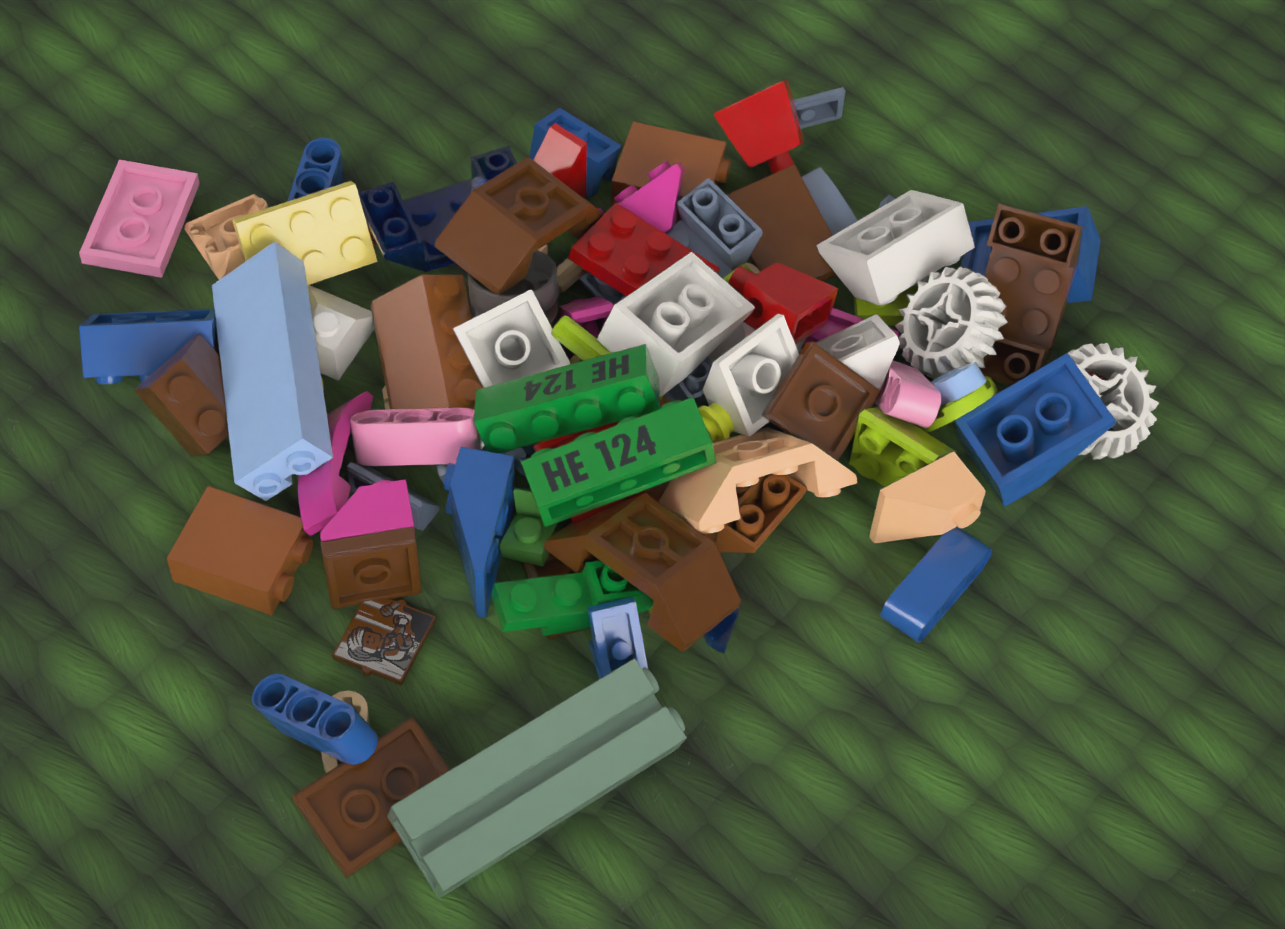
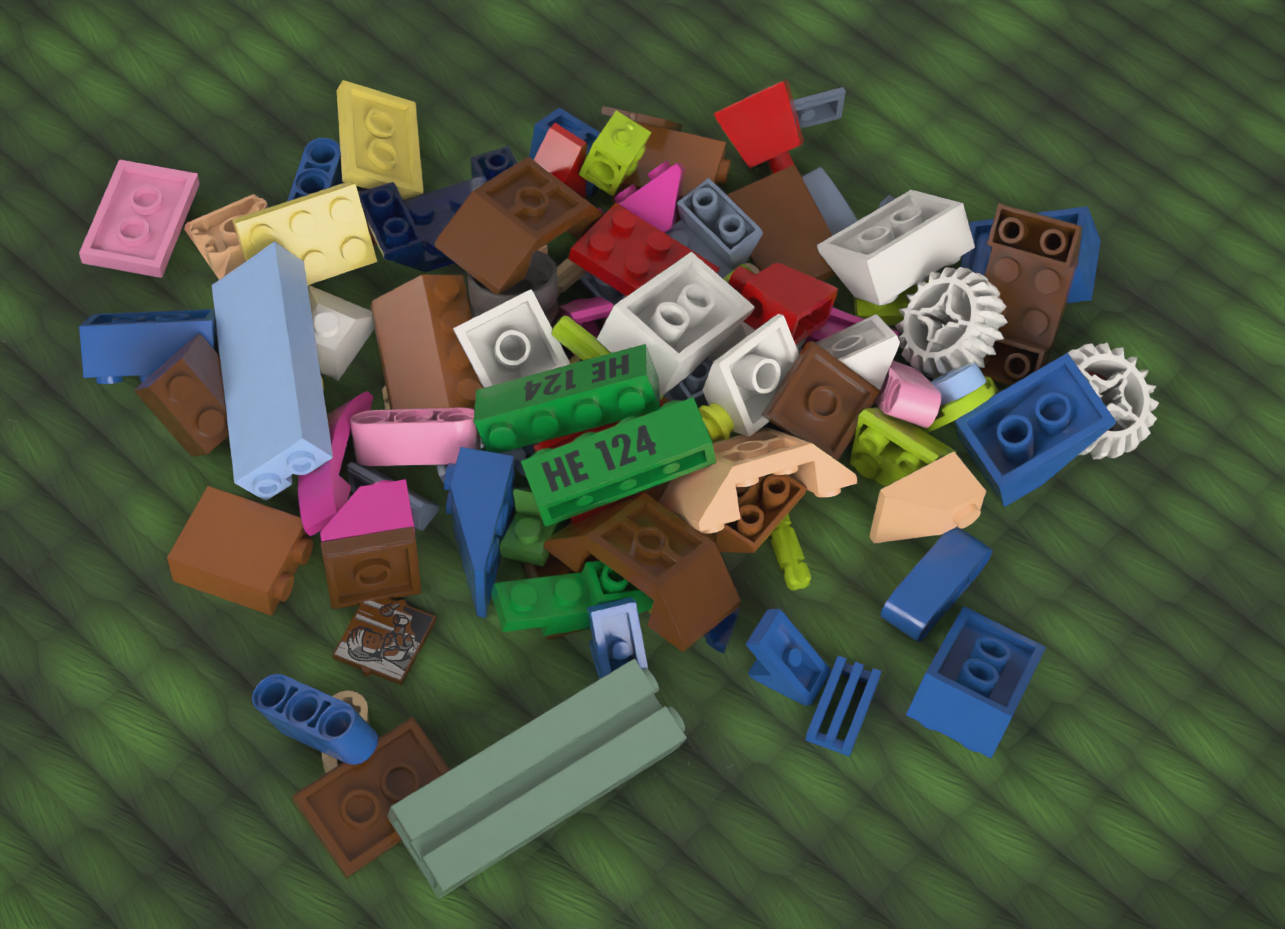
none -> light yellow plate [337,80,424,203]
none -> lime head [578,110,652,196]
none -> reddish brown piece [601,106,682,132]
none -> blue slope [745,609,831,706]
none -> lime axle [770,514,811,591]
none -> blue tile [806,656,882,757]
none -> blue slope [906,606,1046,758]

